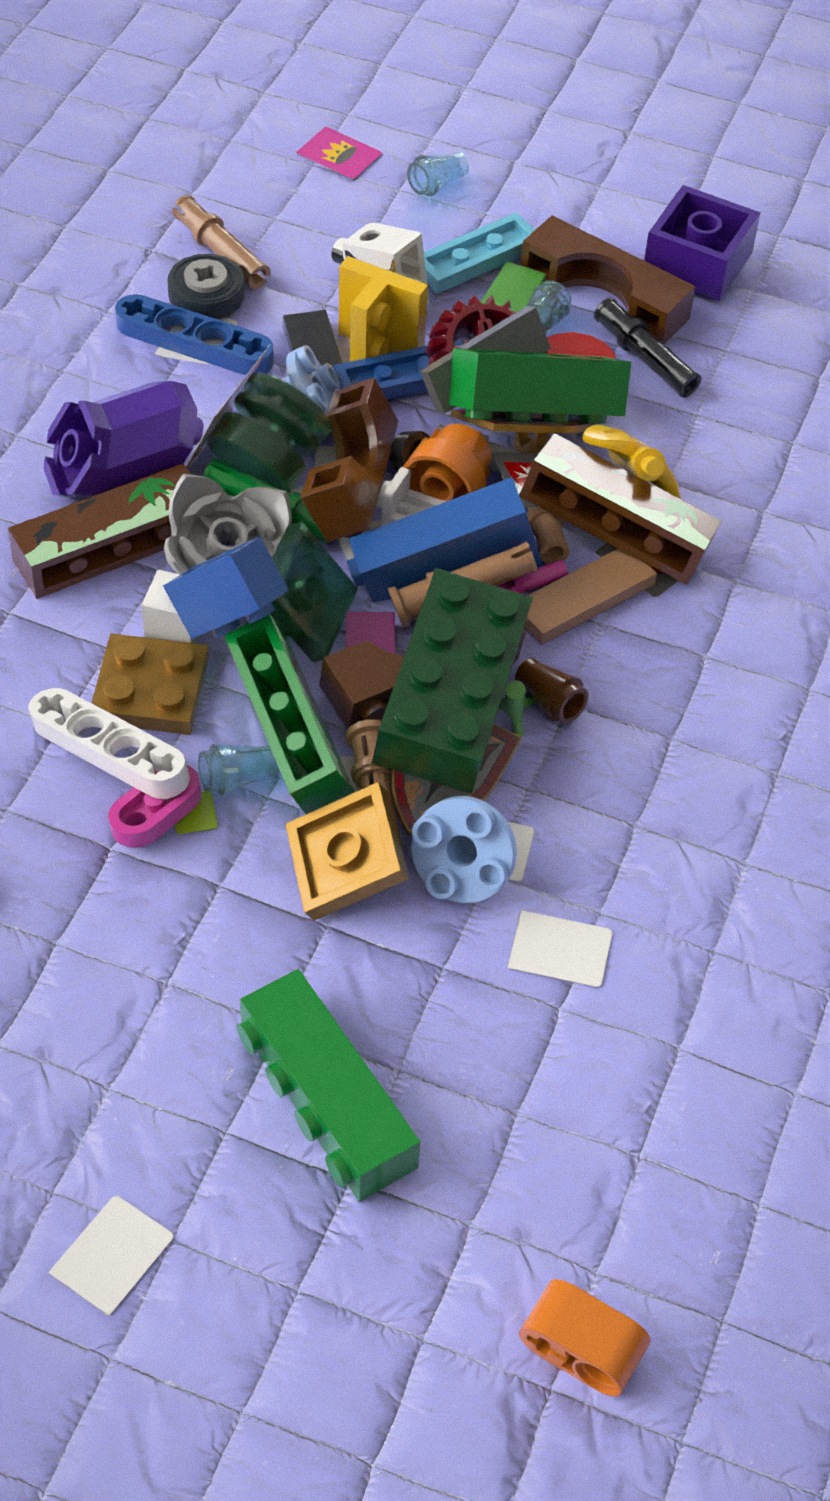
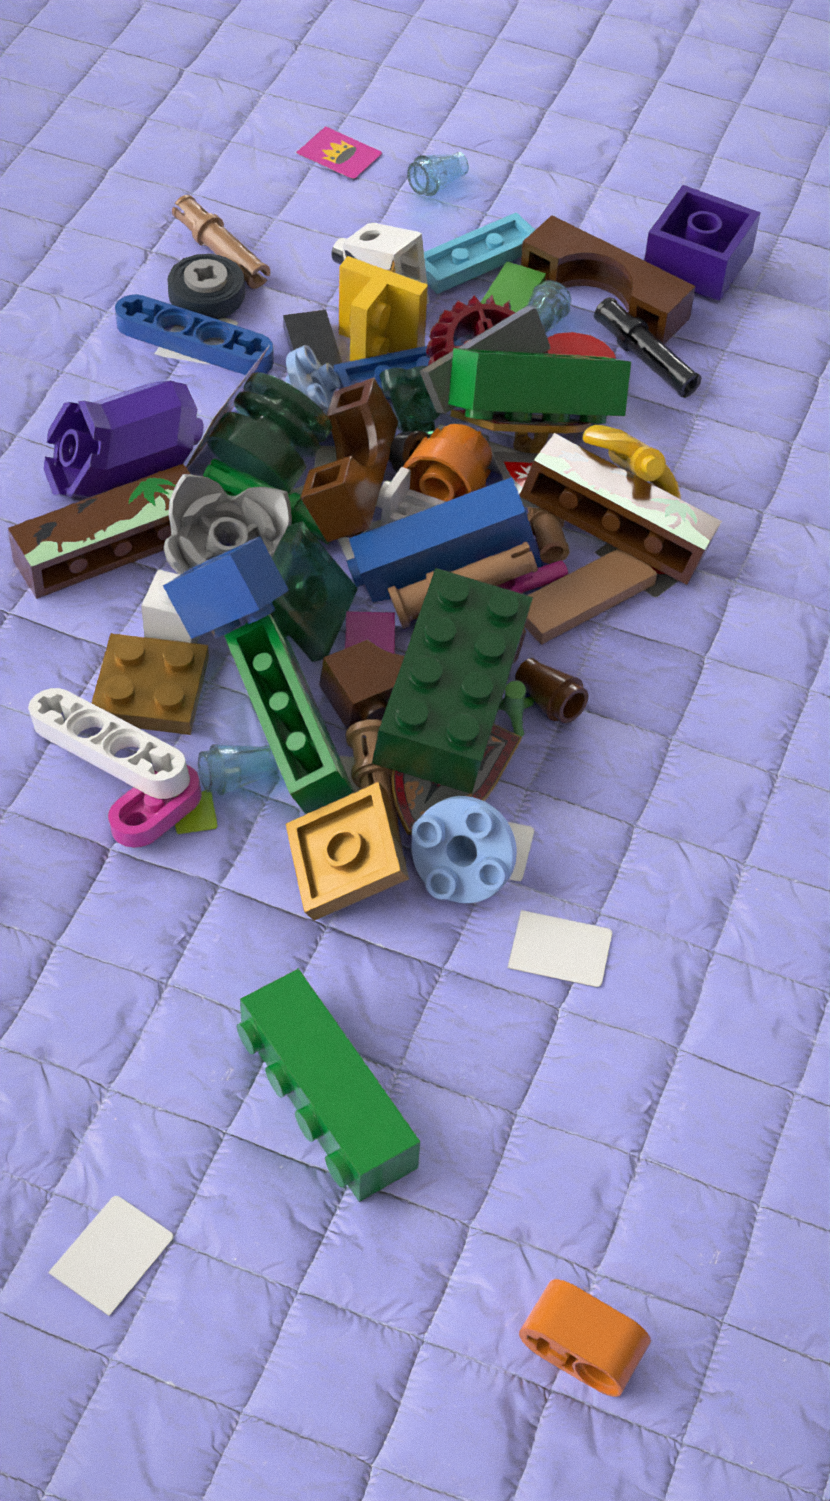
none -> clear green plate [379,366,441,436]

